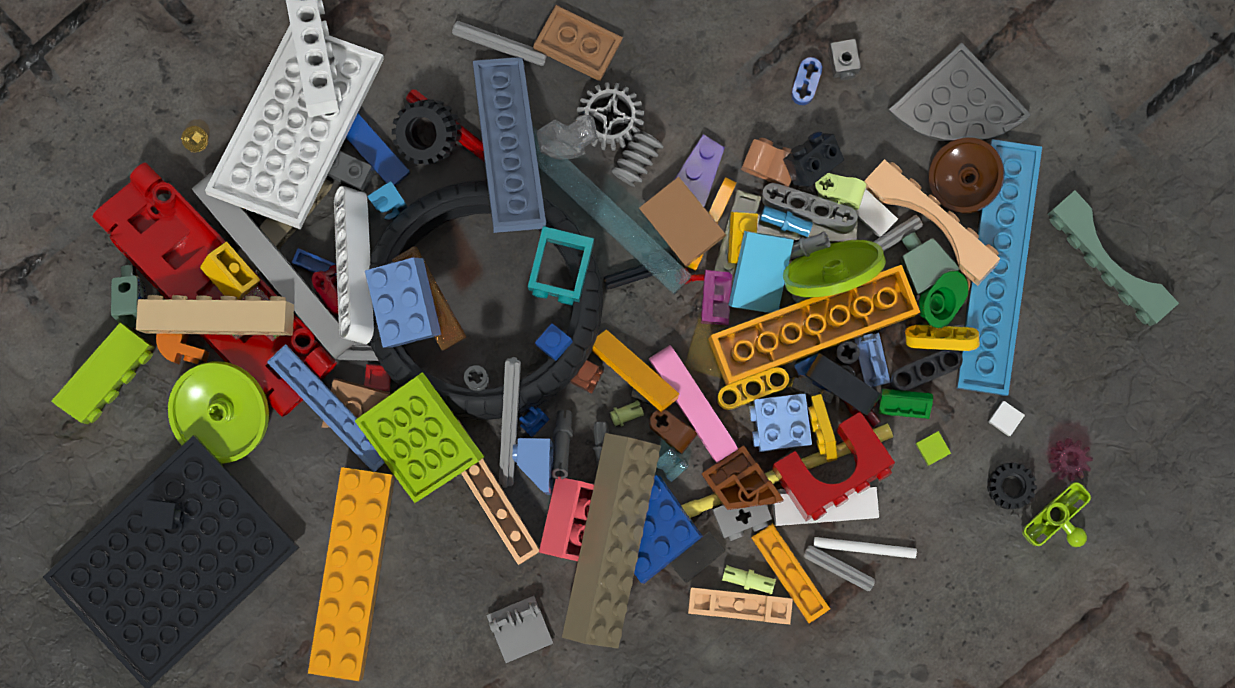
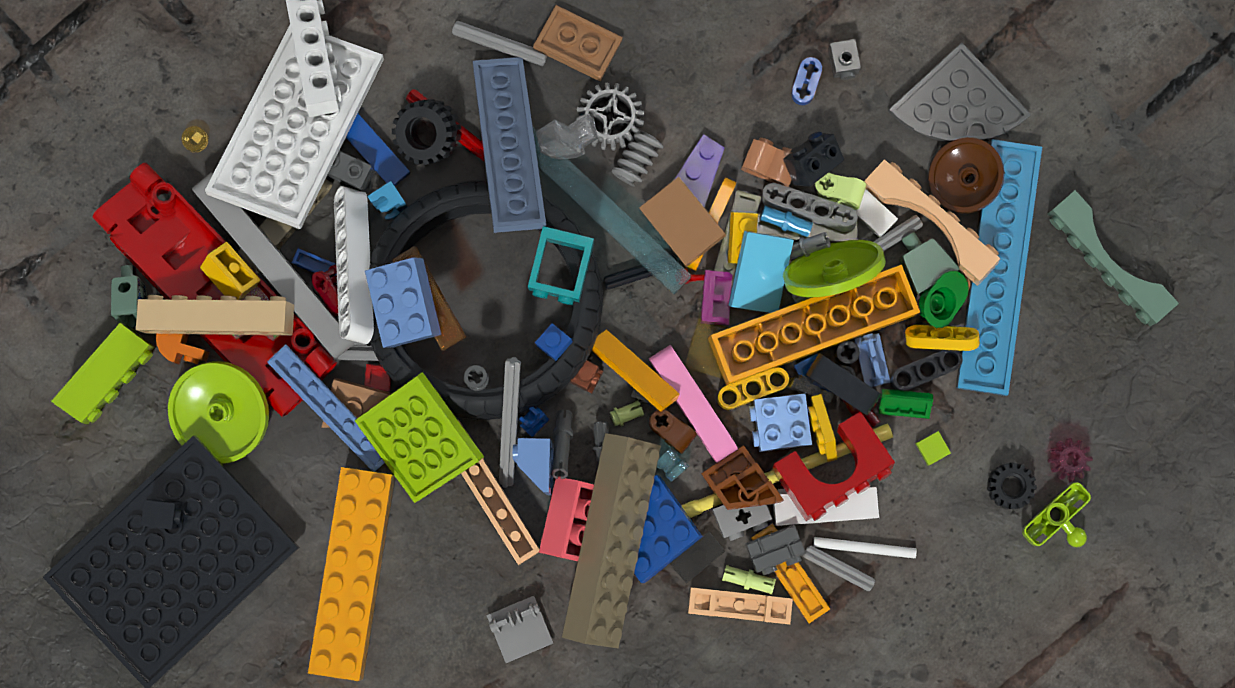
white tile [988,401,1025,436] -> none
none -> dark grey brick [745,525,806,576]

